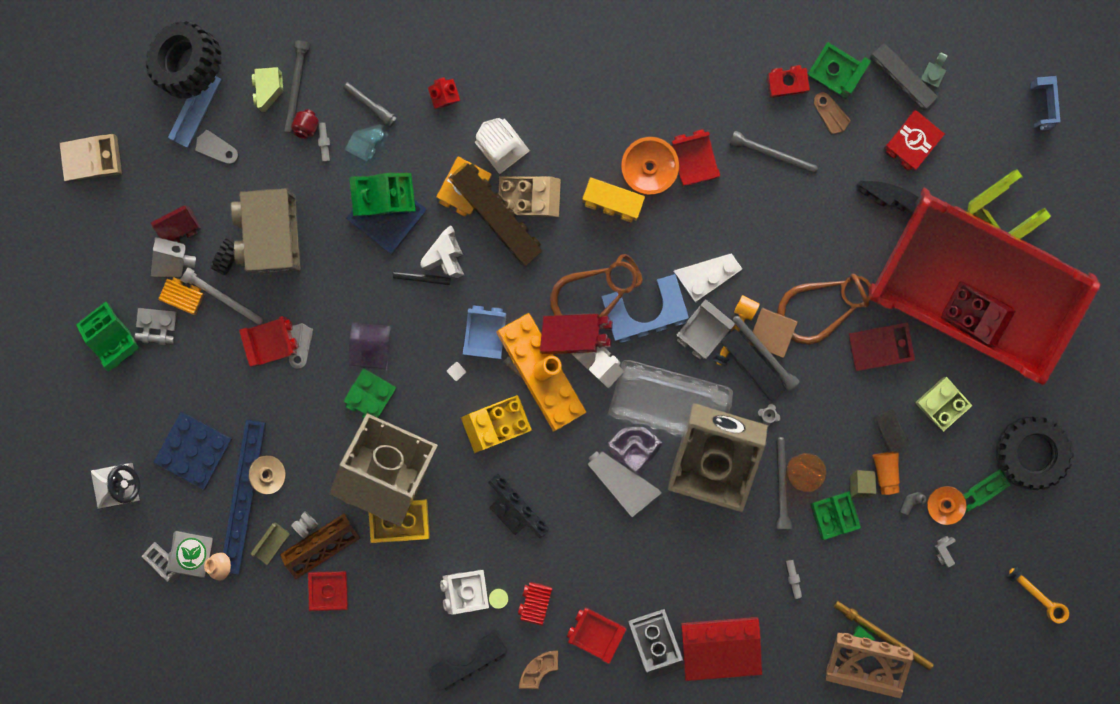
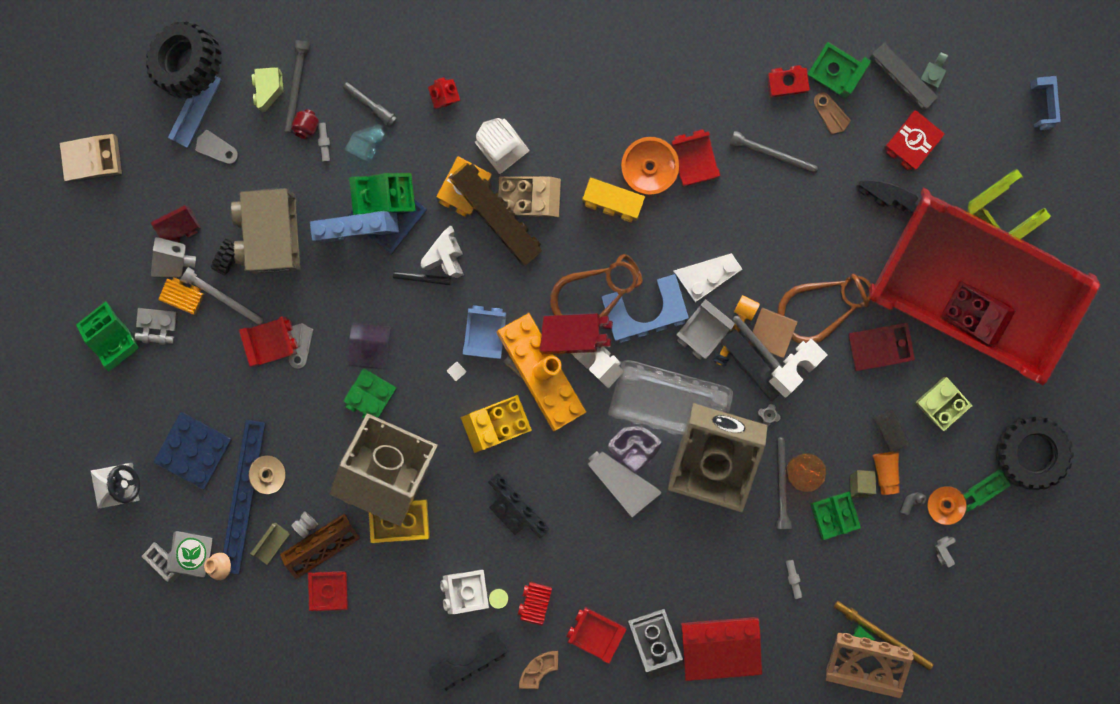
light orange piece [1007,566,1069,623] -> none
none -> medium blue arch [310,211,399,242]
none -> white arch [769,339,828,398]

